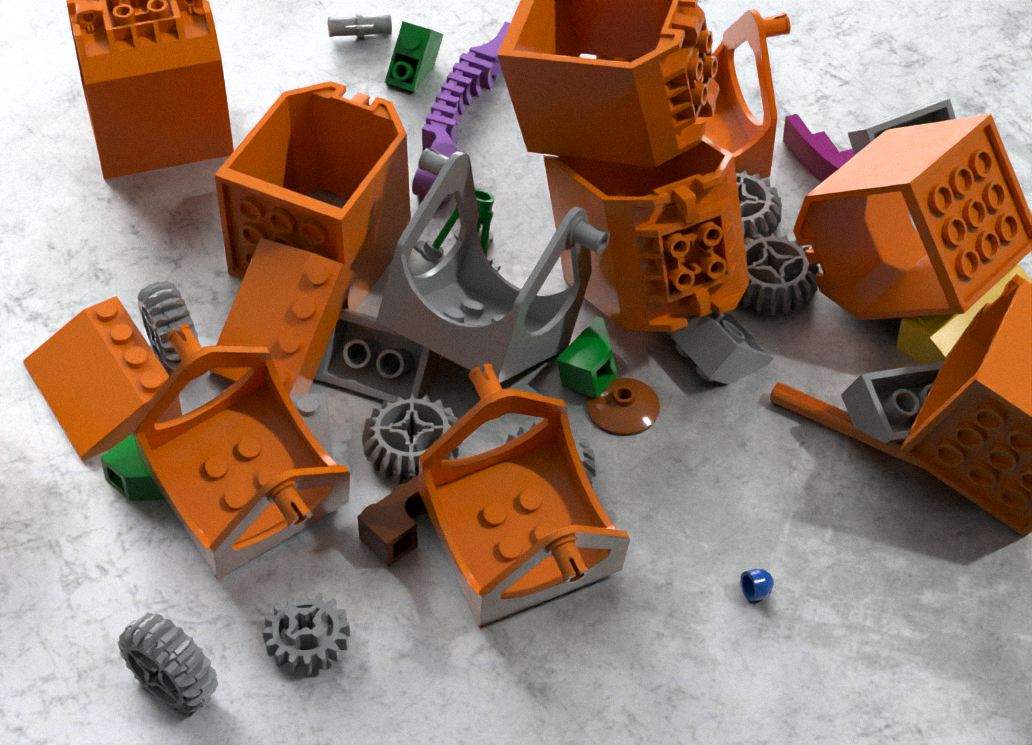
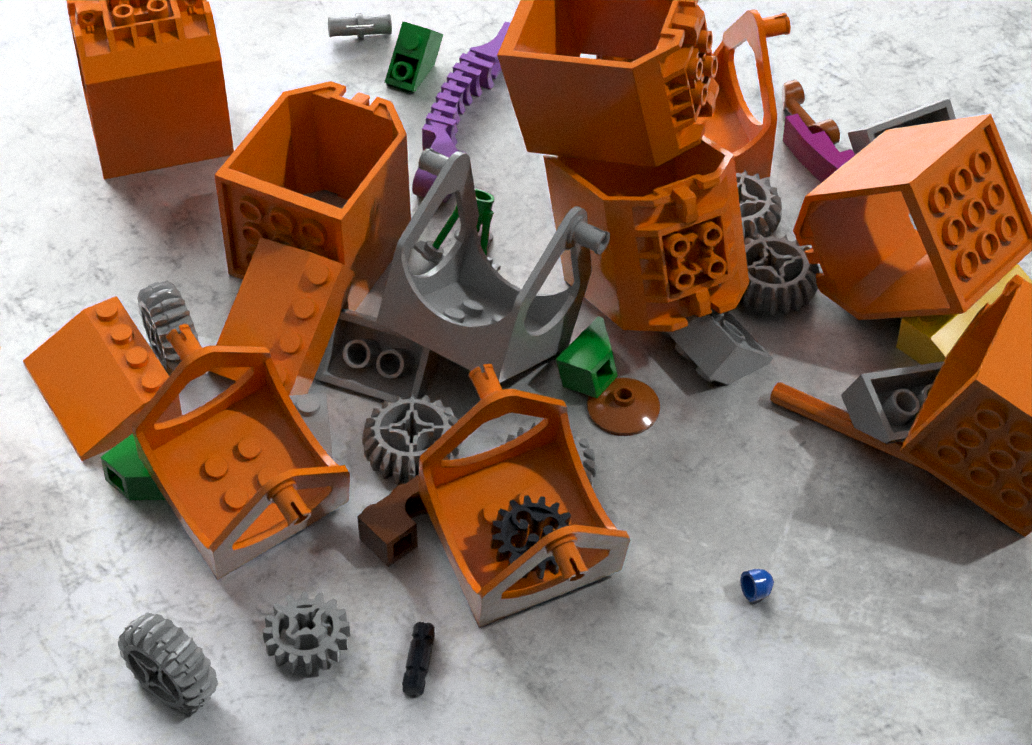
none -> black axle [402,622,435,696]
none -> black gear [491,496,571,579]
none -> dark orange bar [781,79,840,144]

